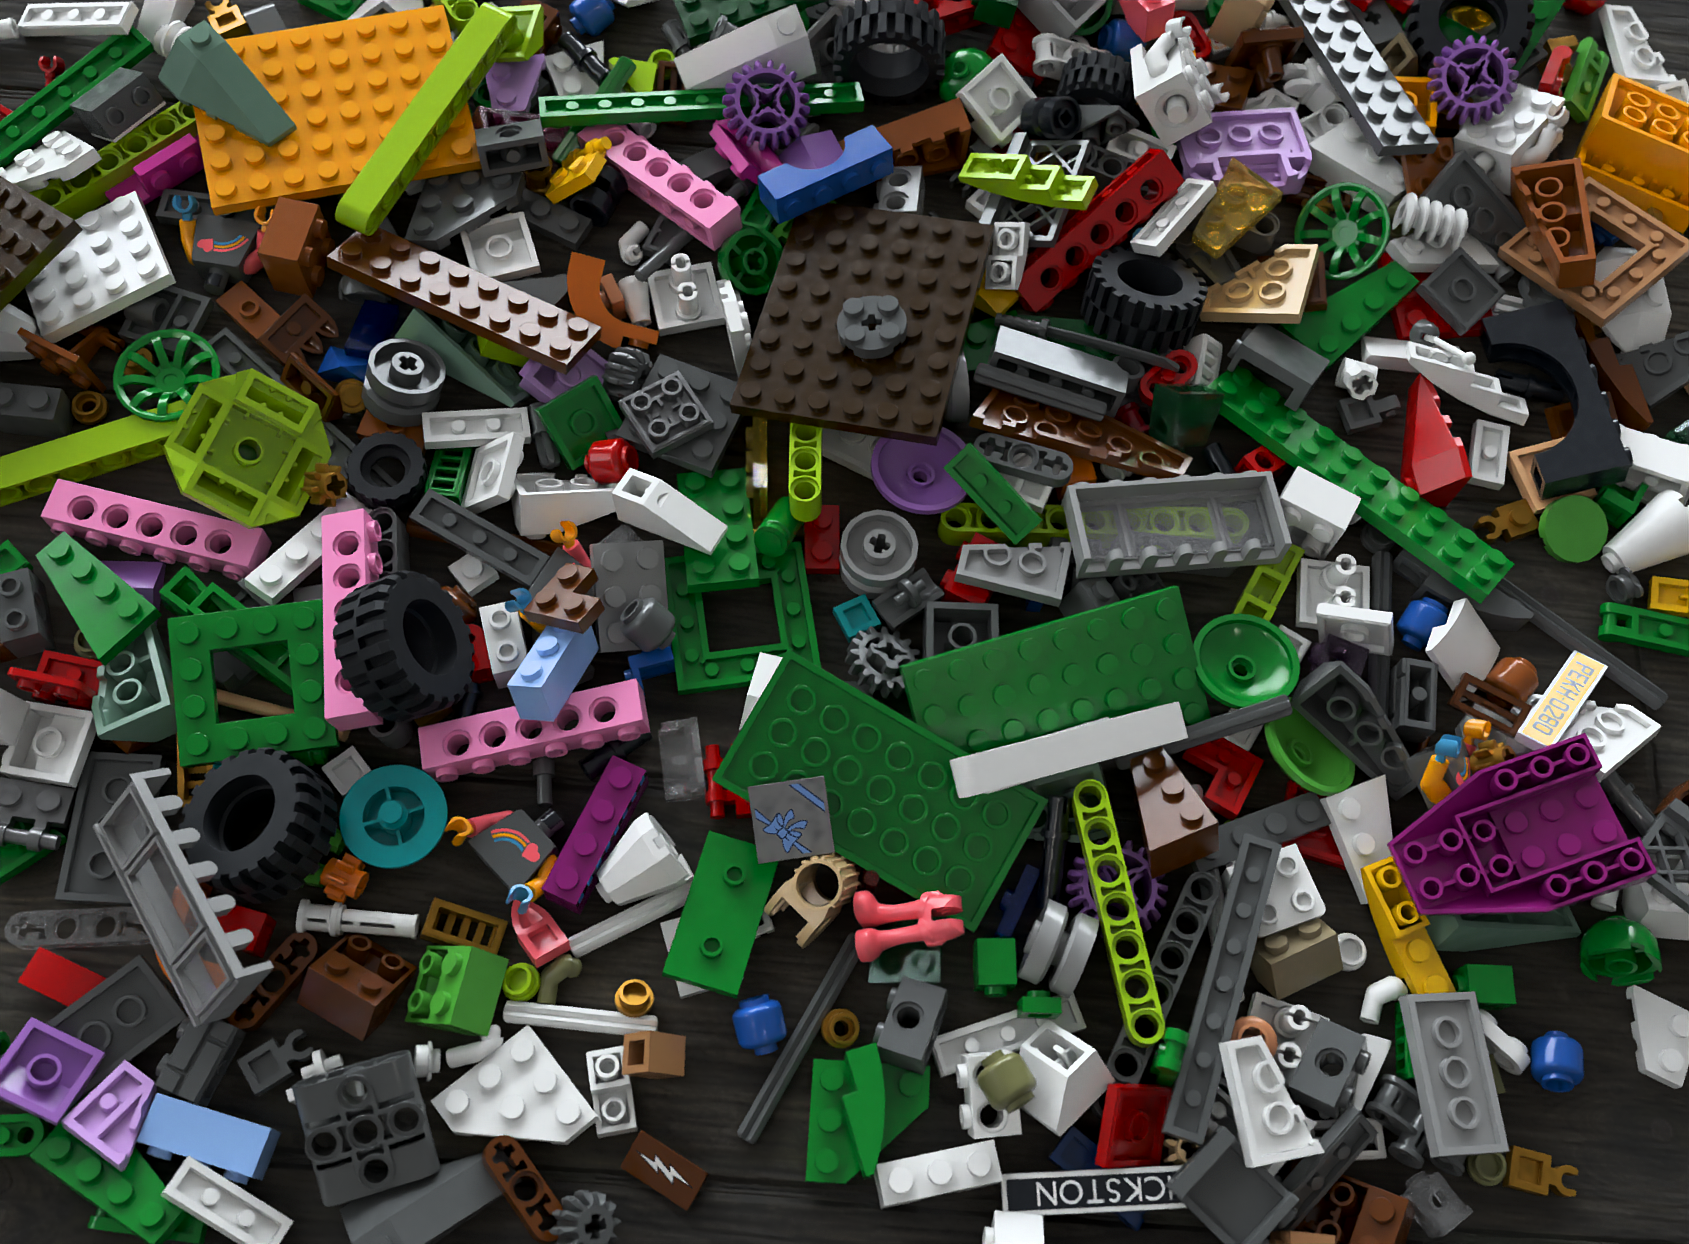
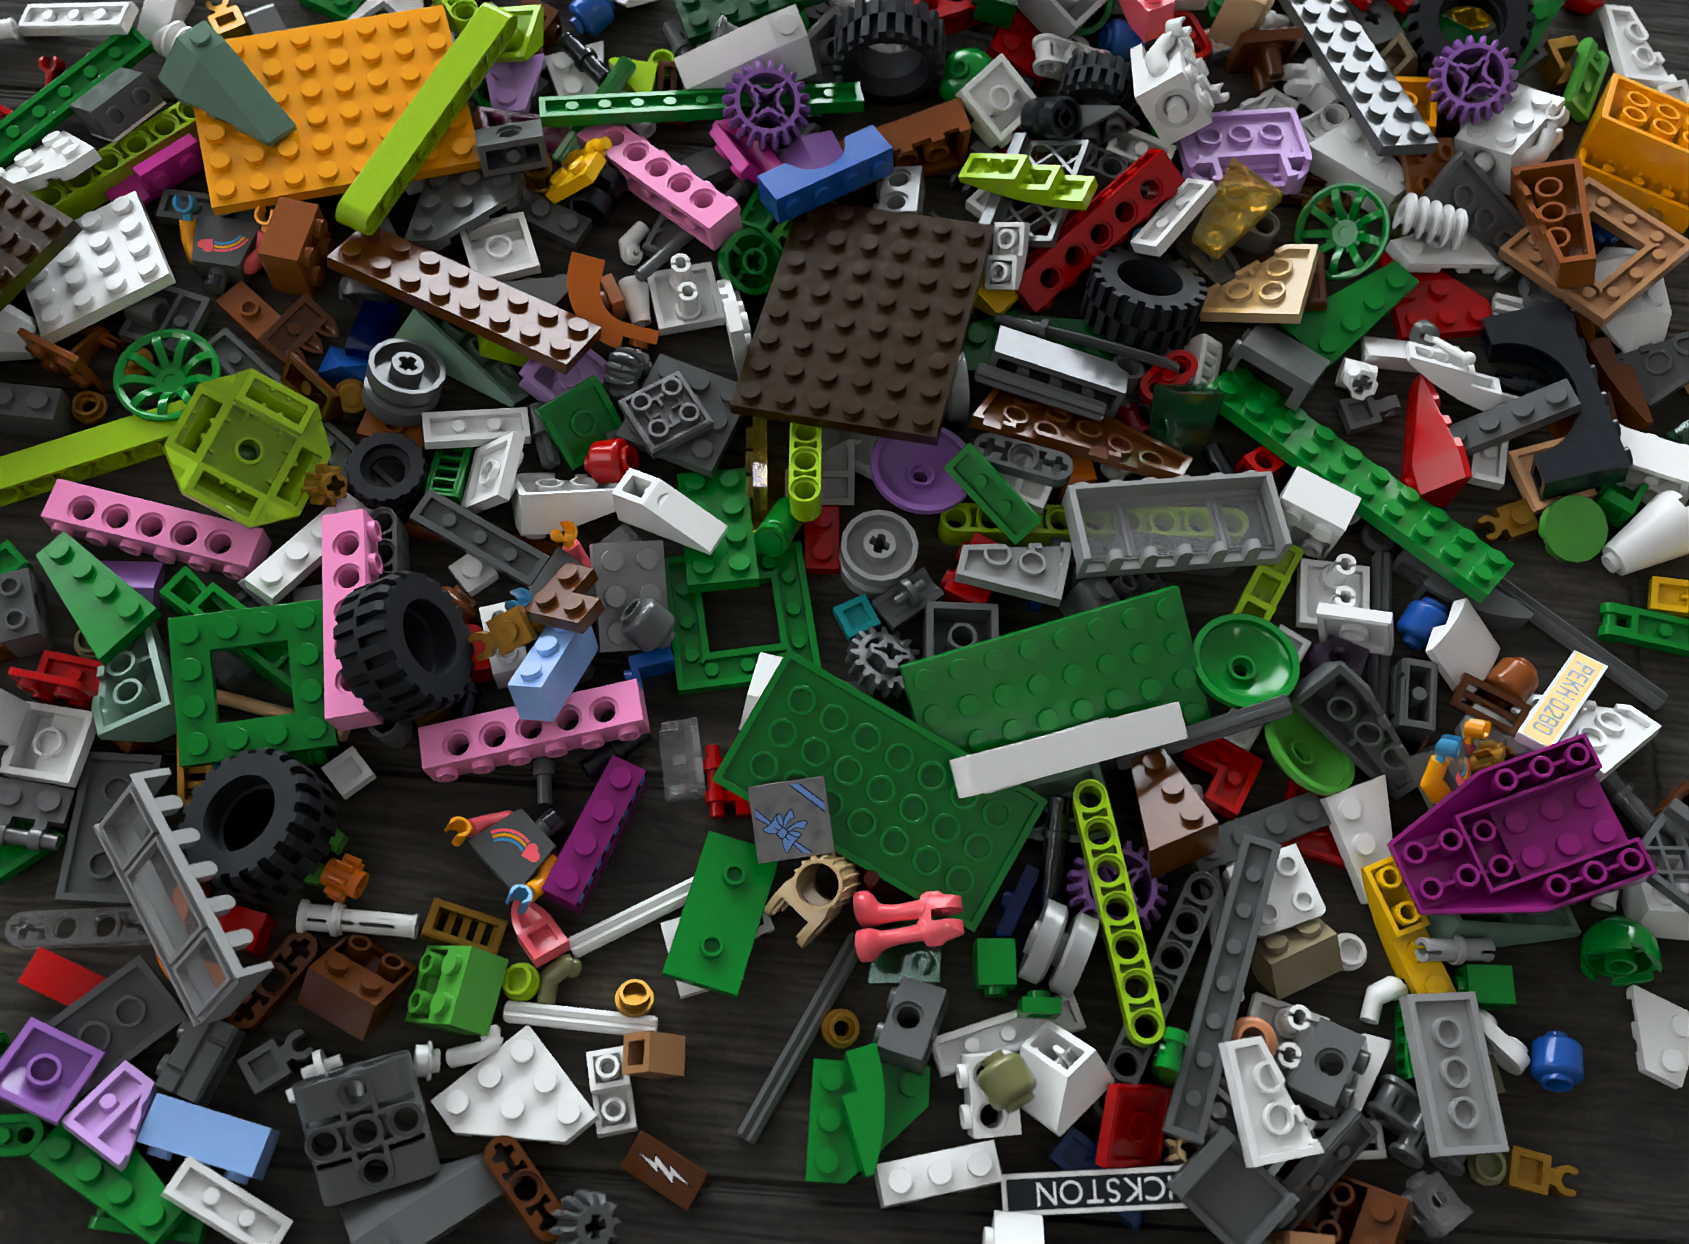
teal wheel [339,765,448,869] -> none
white cone [595,812,694,906] -> none
blue head [732,994,787,1056] -> none
dark grey plate [837,295,907,359] -> none
reddish brown plate [1205,62,1256,112] -> none
dark grey plate [1415,246,1507,336] -> none
red plate [1538,45,1573,97] -> none
dark grey plate [1606,567,1644,605] -> none
none -> pearl gold plate [467,605,538,661]
none -> light grey wing [785,438,855,505]
none -> light grey pin [1414,934,1495,965]
none -> dark grey plate [1449,378,1582,457]

